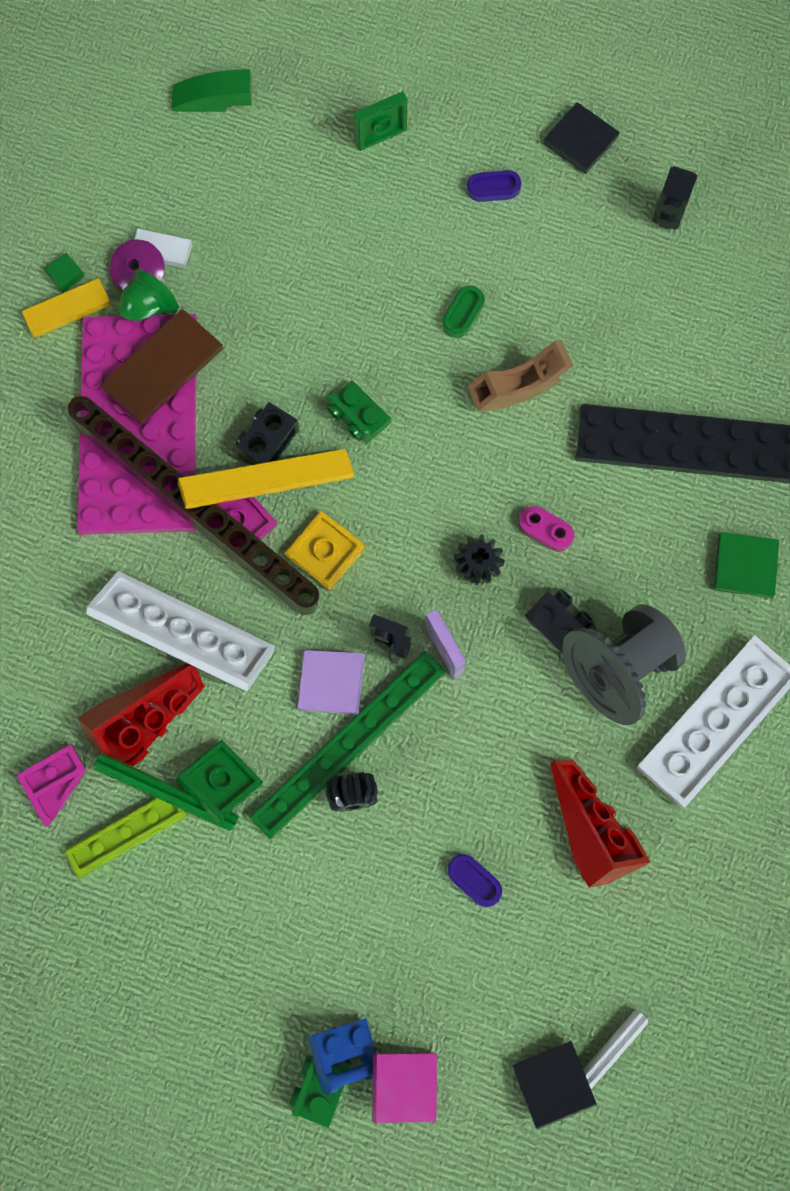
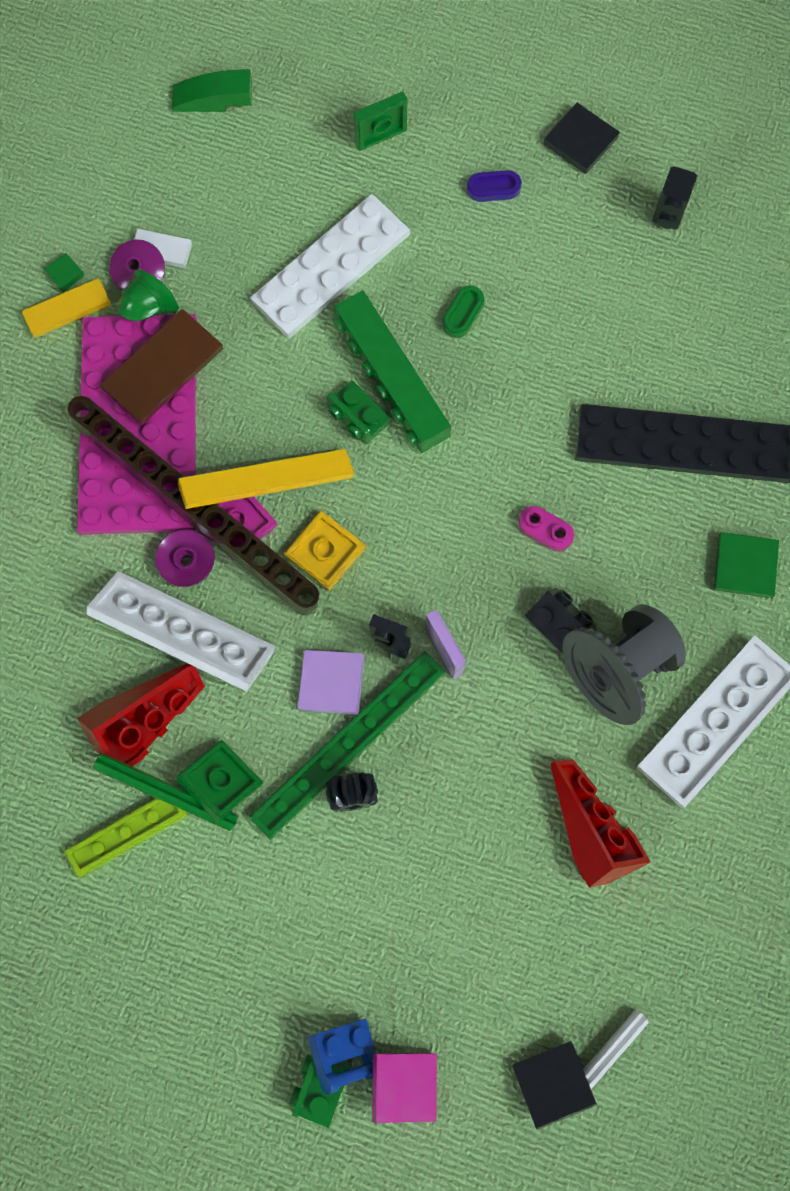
dark pink wing [16,744,87,827] -> none
black brick [236,402,299,465] -> none
dark purple tile [447,854,502,907] -> none
black gear [454,534,505,586] -> none
medium nougat arch [468,340,573,411] -> none
none -> magenta dish [155,530,215,587]
none -> white plate [250,194,410,339]
none -> green brick [332,290,451,453]

